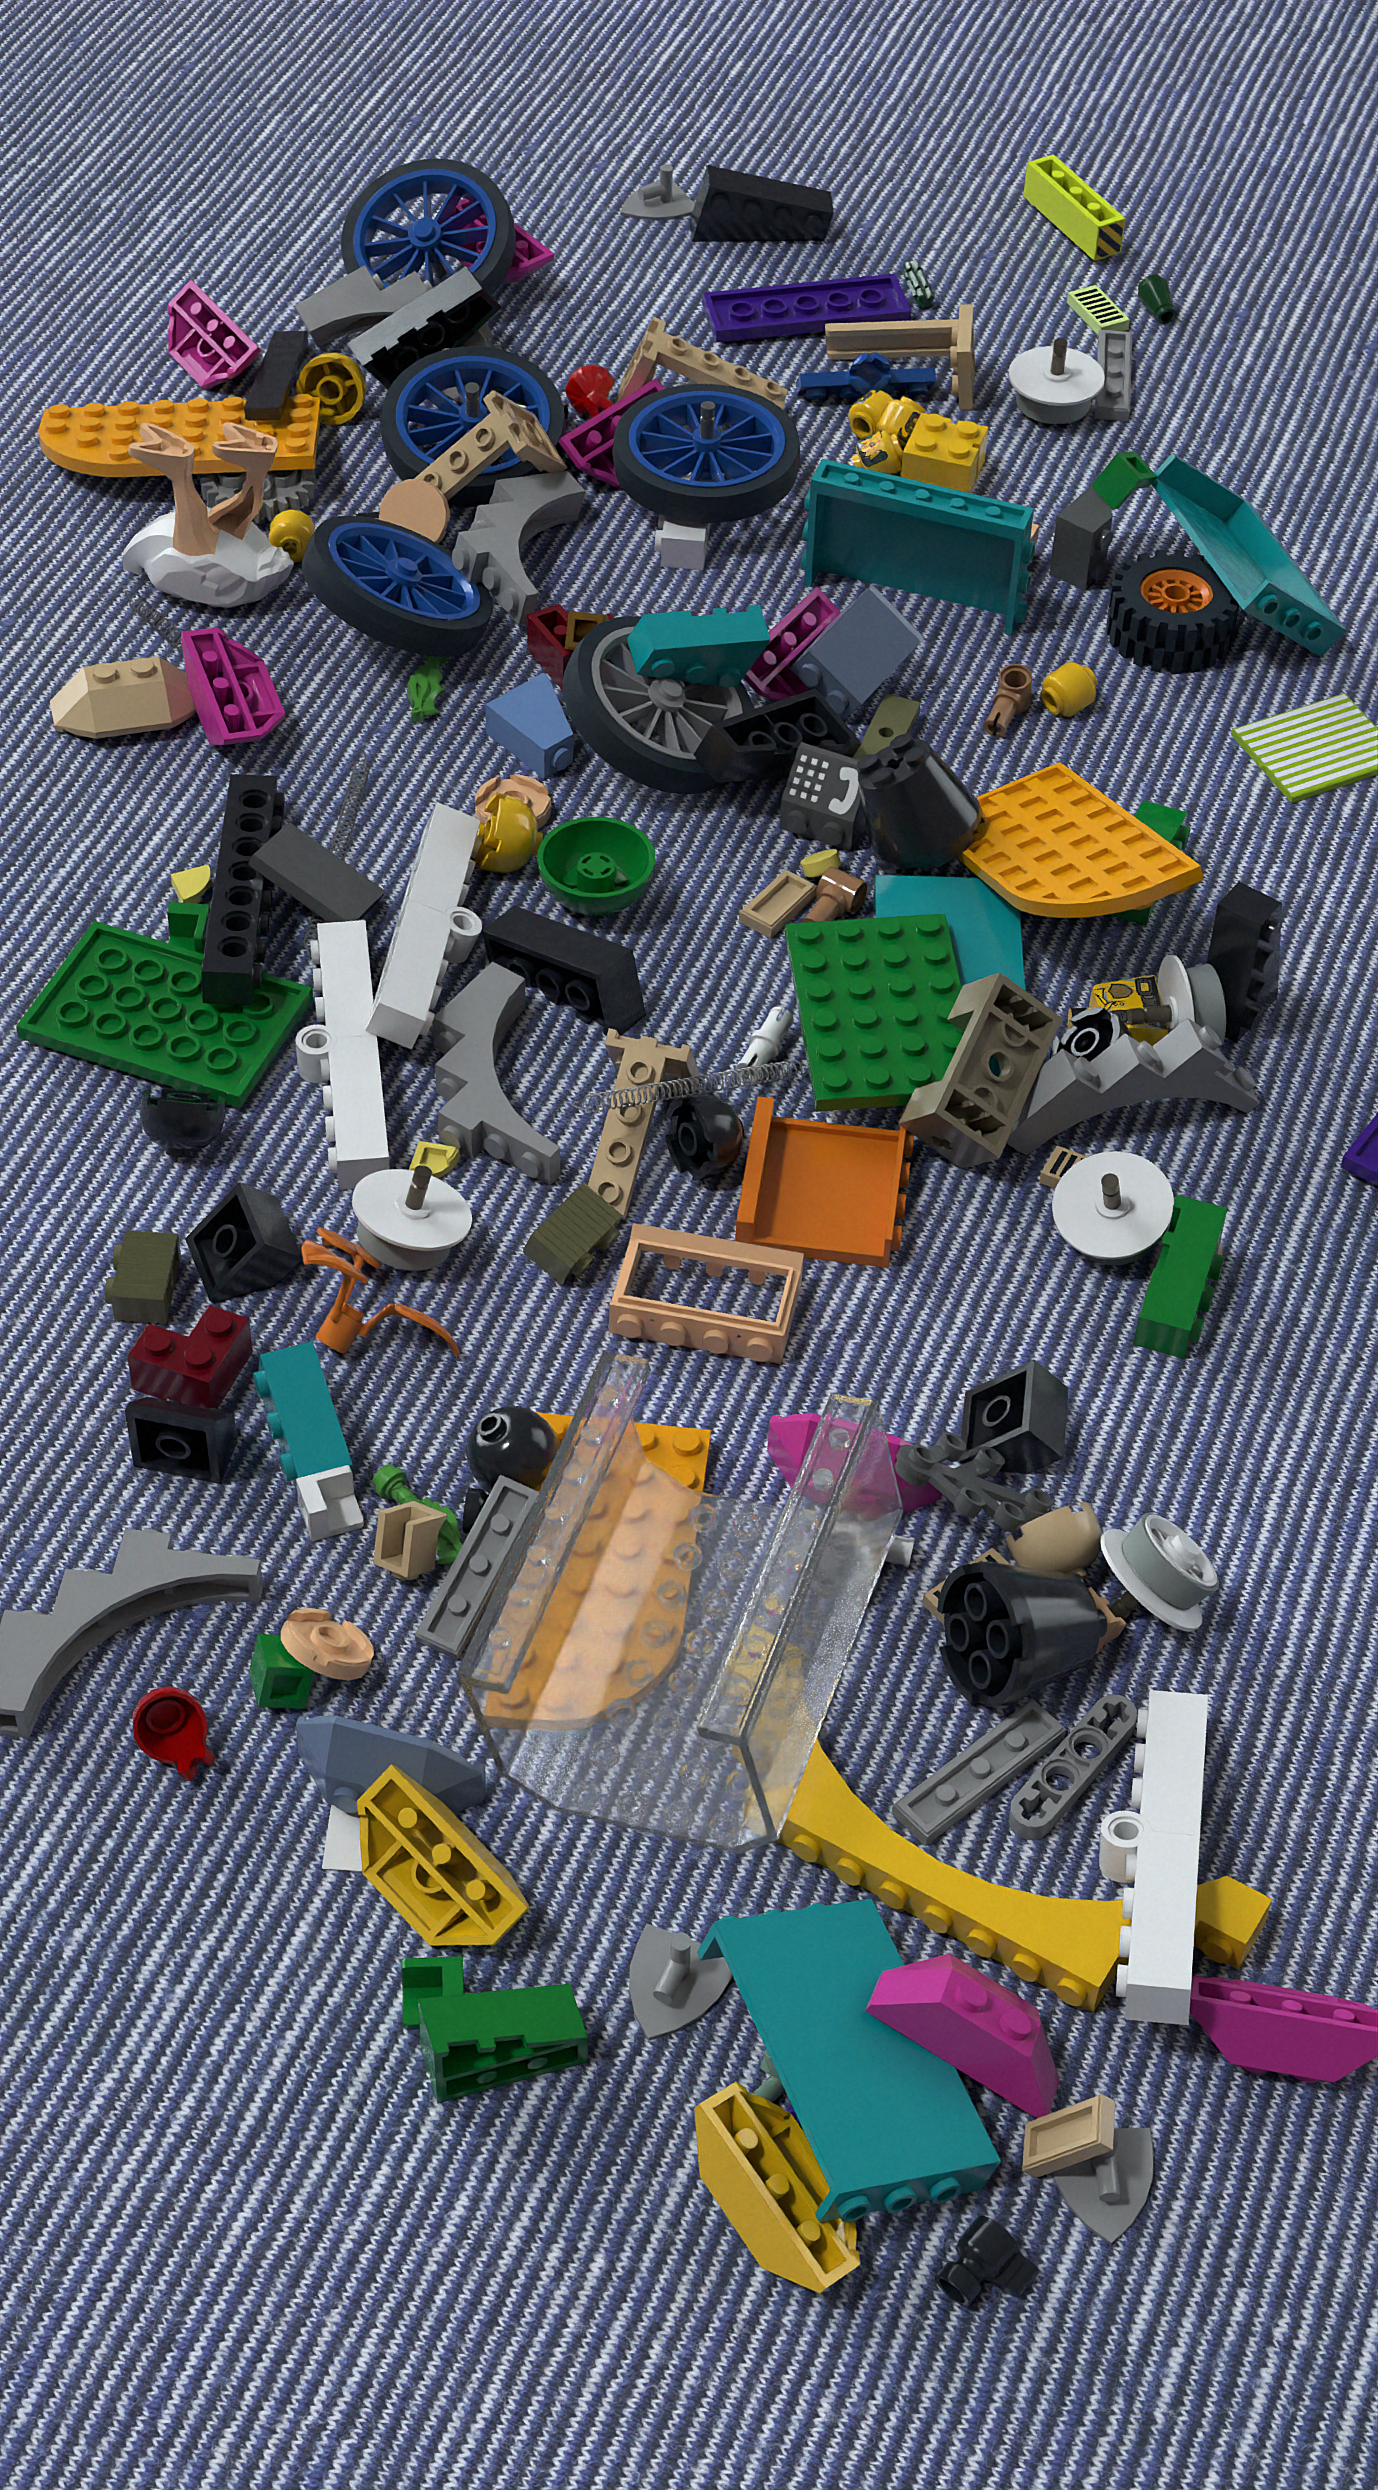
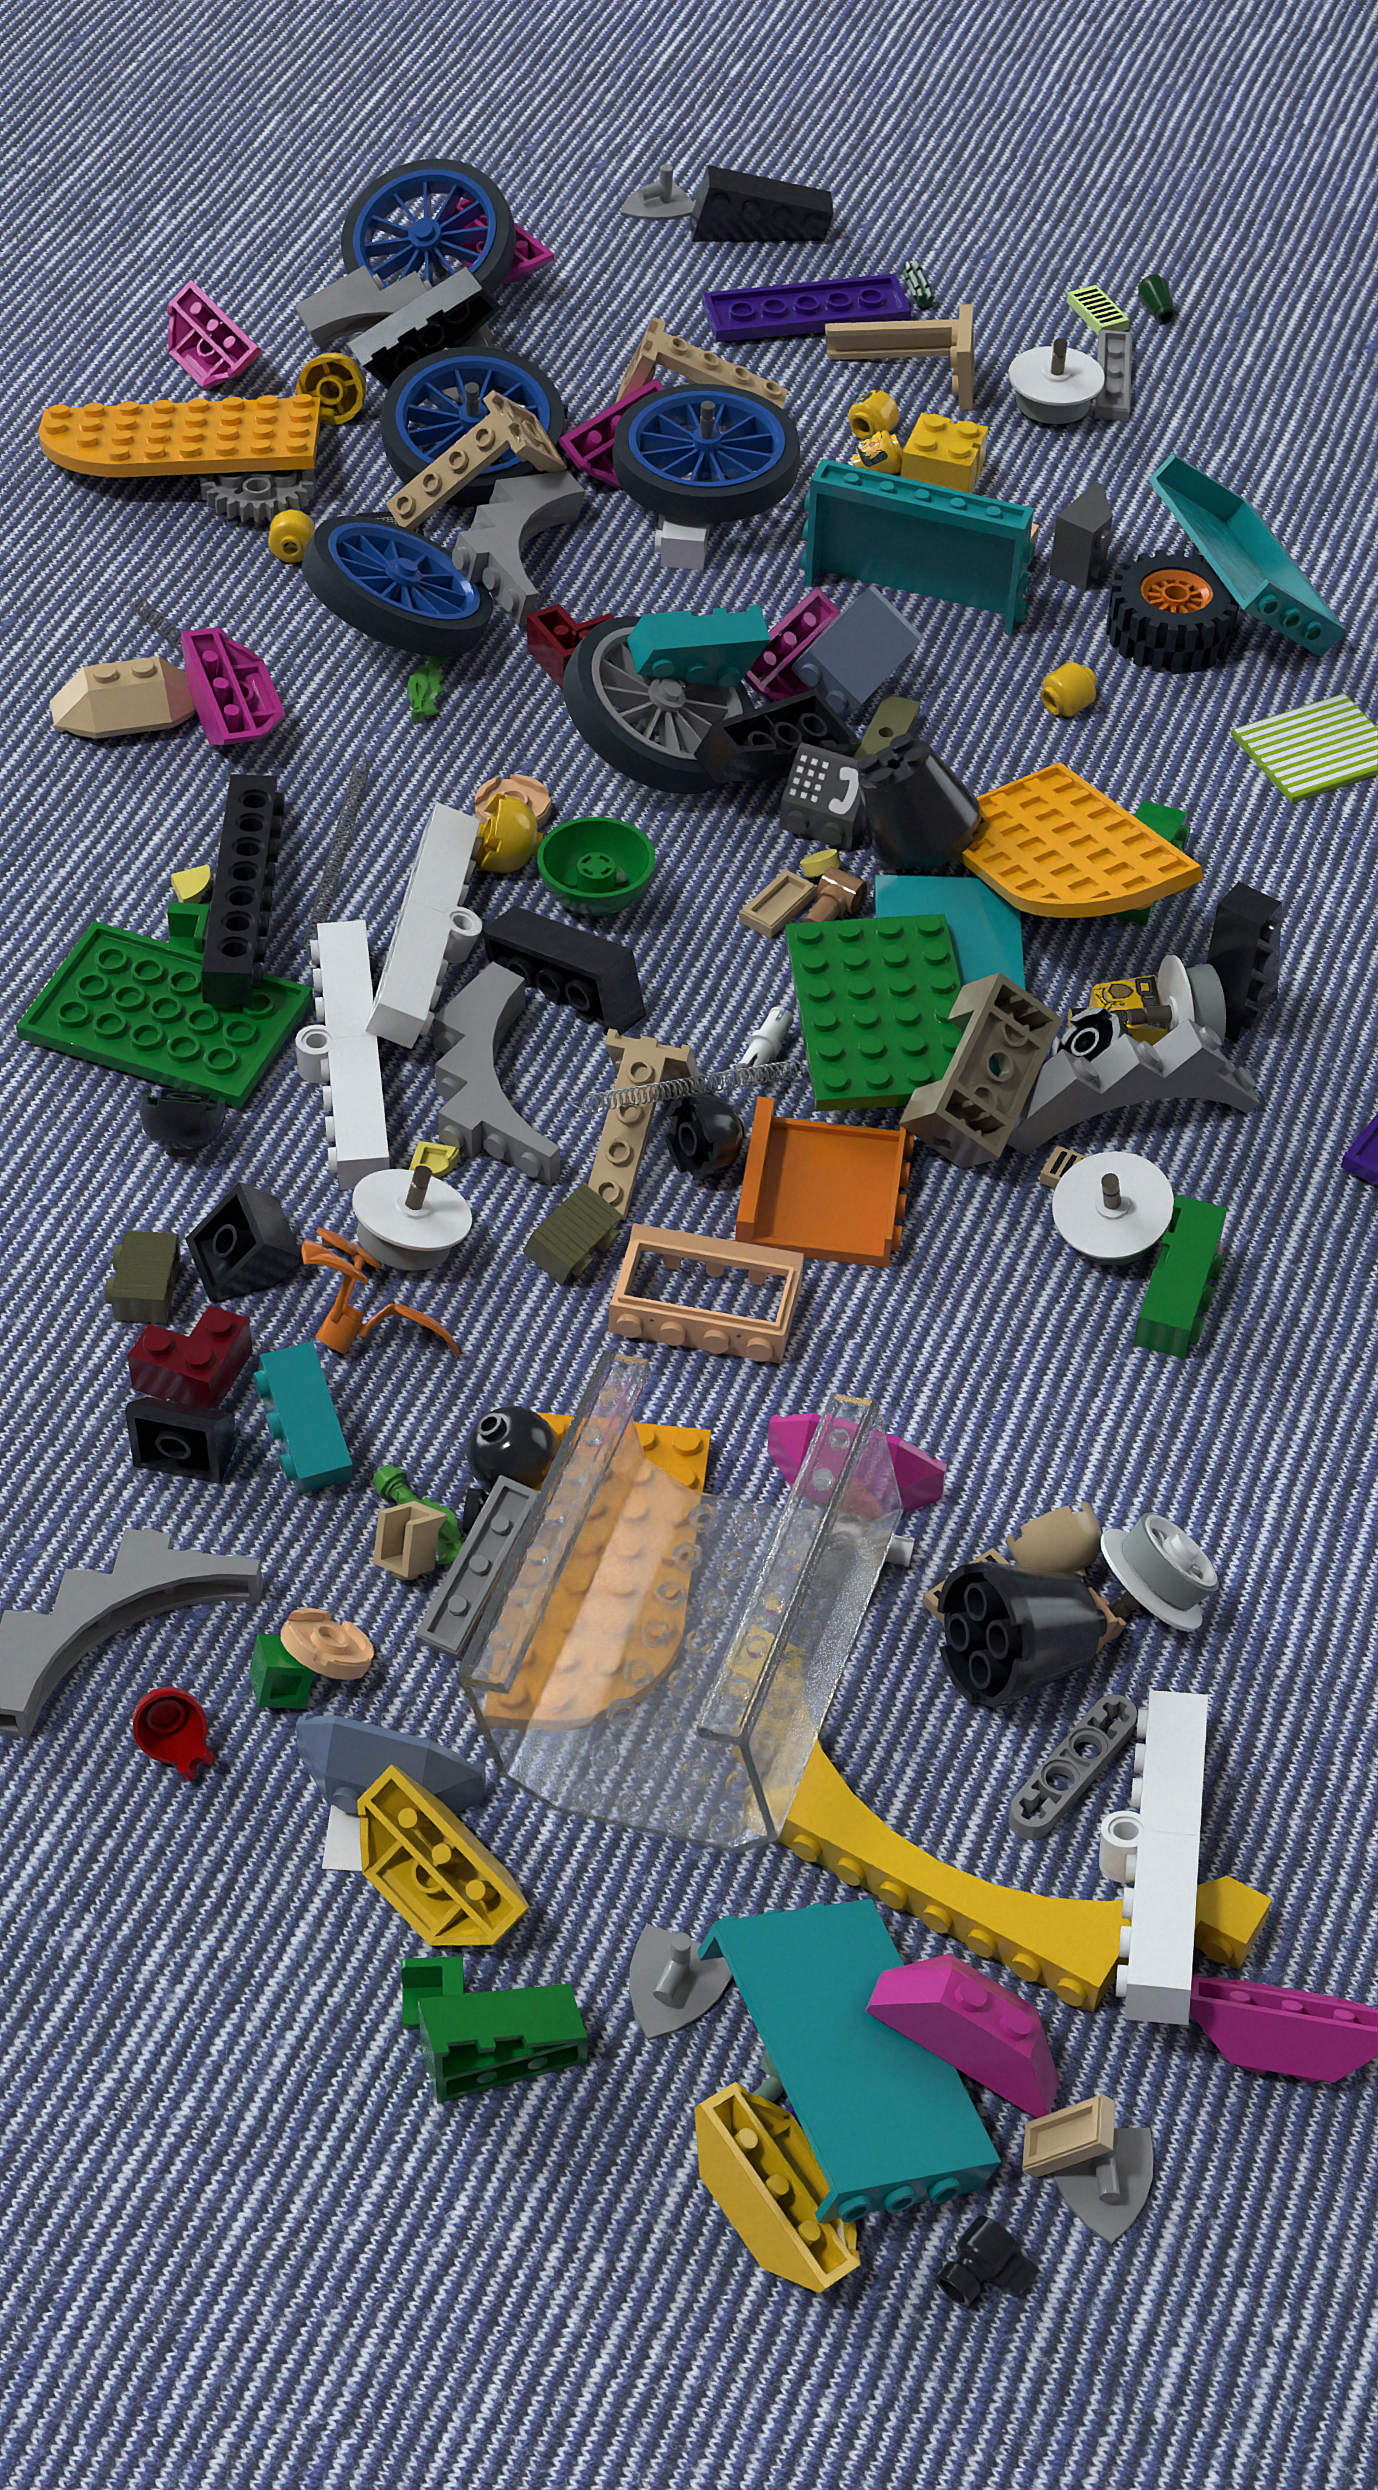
animal [123,422,294,608] -> none
black tile [244,331,309,421] -> none
dark grey tile [248,822,385,923] -> none
white panel [296,1465,364,1542] -> none
light nougat tile [379,479,450,543] -> none
medium blue slope [485,673,573,779] -> none
red piece [565,364,615,418] -> none
pearl gold brick [565,611,608,650] -> none
blue plate [796,352,936,400] -> none
yellow head [876,396,926,448] -> none
light grey tile [892,1698,1066,1846] -> none
dark grey plant [894,1432,1053,1532] -> none
black slope [958,1360,1069,1474] -> none
medium nougat pin [983,664,1032,737] -> none
neon yellow brick [1023,154,1125,261] -> none
green panel [1091,451,1158,510] -> none

